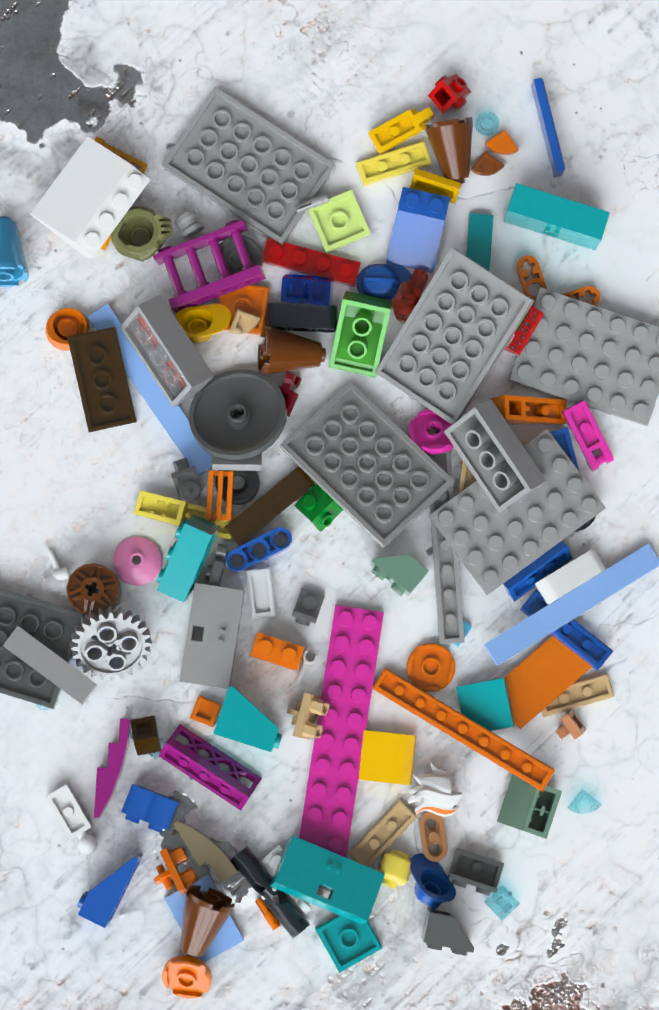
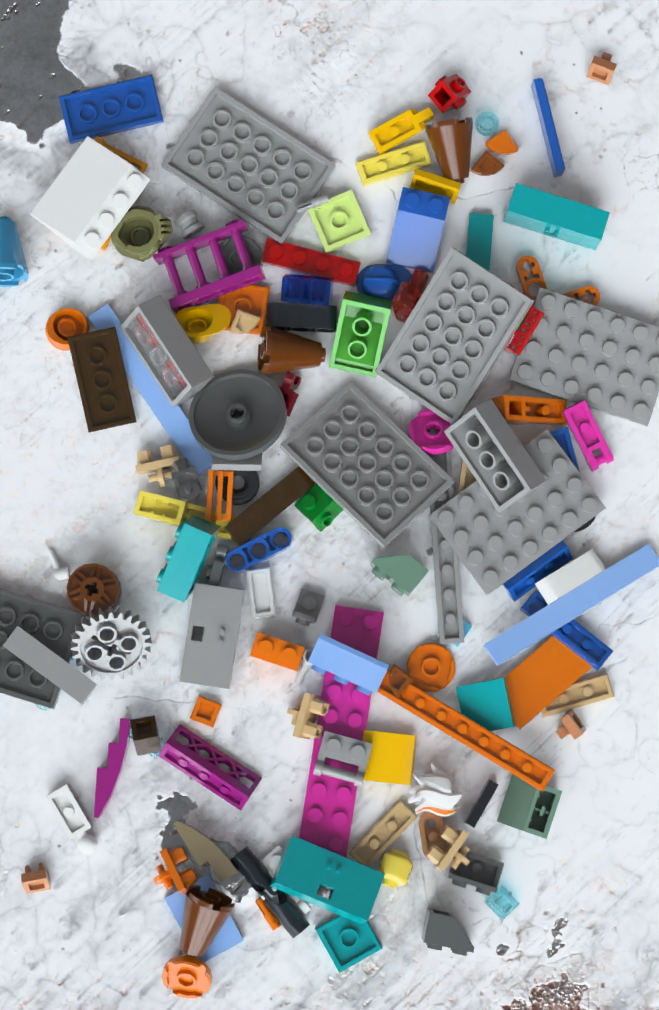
blue slope [77,854,143,928] -> none
bright pink dish [113,537,162,586] -> none
blue brick [121,784,180,833] -> none
teal slope [214,686,283,752] -> none
blue piece [410,853,456,910] -> none
clear light blue tile [567,789,602,814] -> none
none -> nougat tile [21,863,51,894]
none -> blue tile [59,74,164,144]
none -> tan hips [135,445,180,487]
none -> slope [308,634,389,696]
none -> light grey plate [313,731,373,787]
none -> dark orange tile [389,664,414,699]
none -> tan hips [425,825,470,872]
none -> black tile [464,779,499,828]
none -> nougat tile [586,52,617,85]

